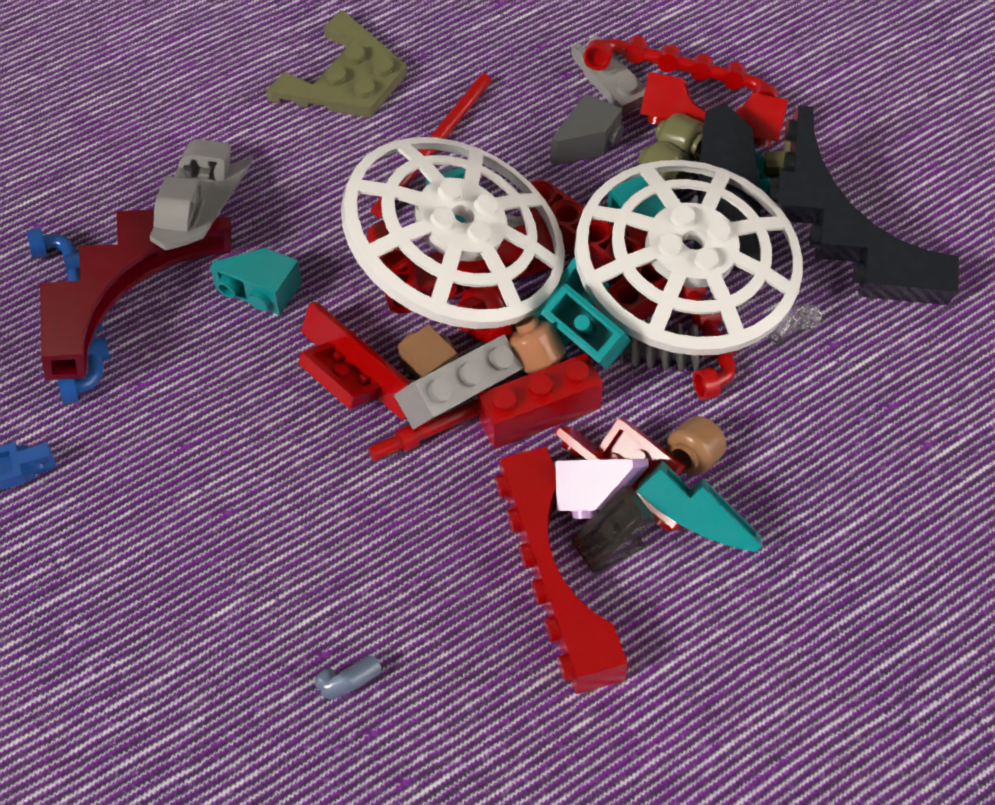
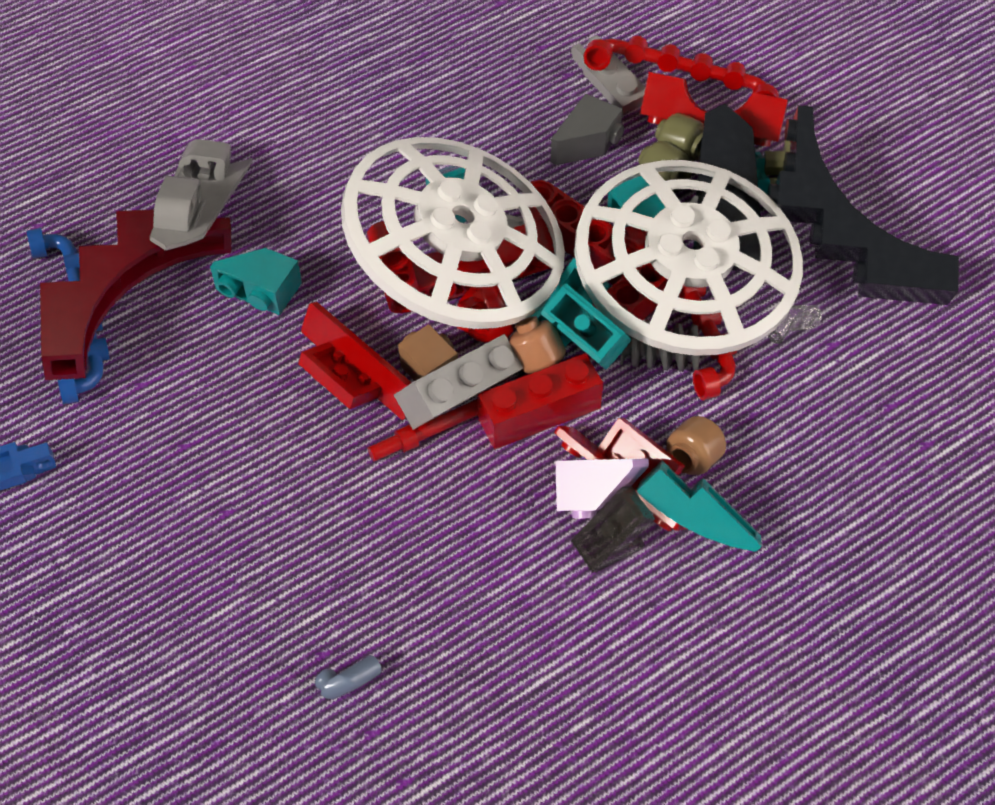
olive wing [266,10,407,118] -> none
red bar [371,73,491,218] -> none
red arch [495,446,628,695] -> none

